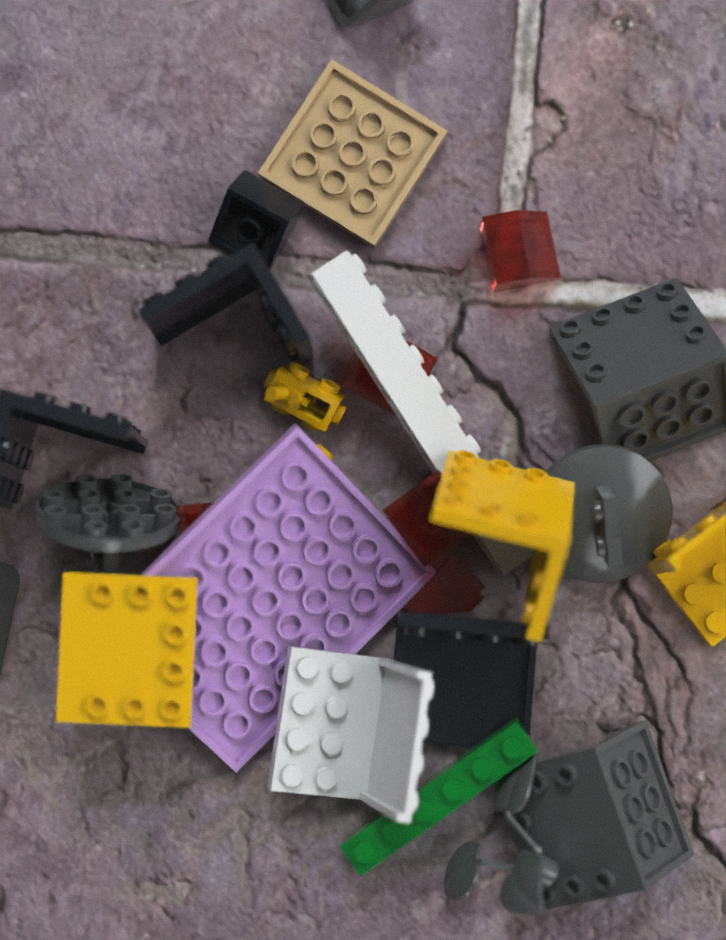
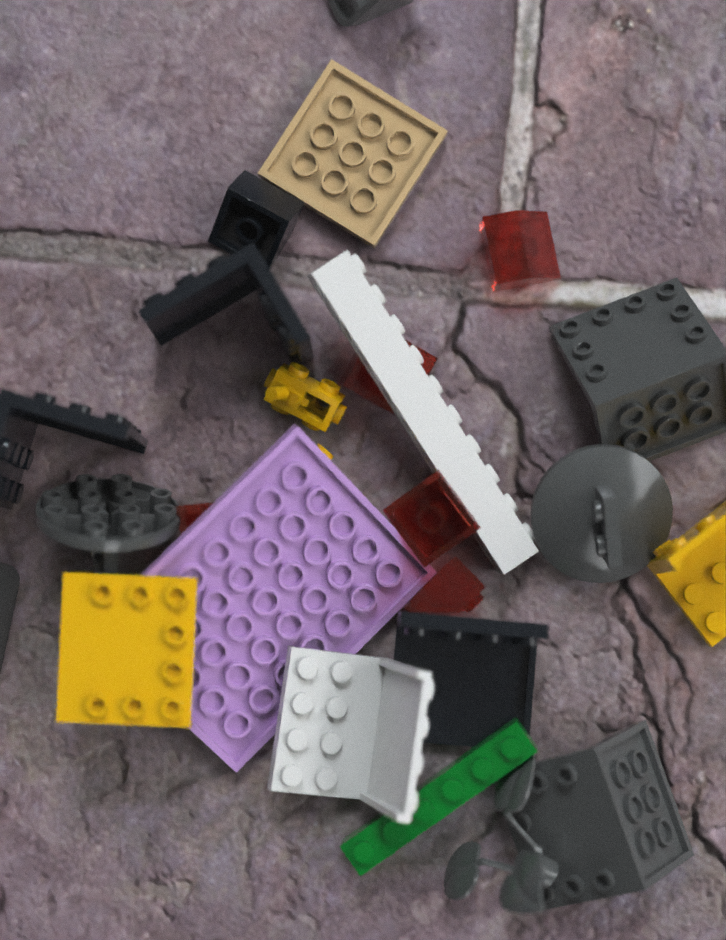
yellow bracket [430,450,575,642] -> none

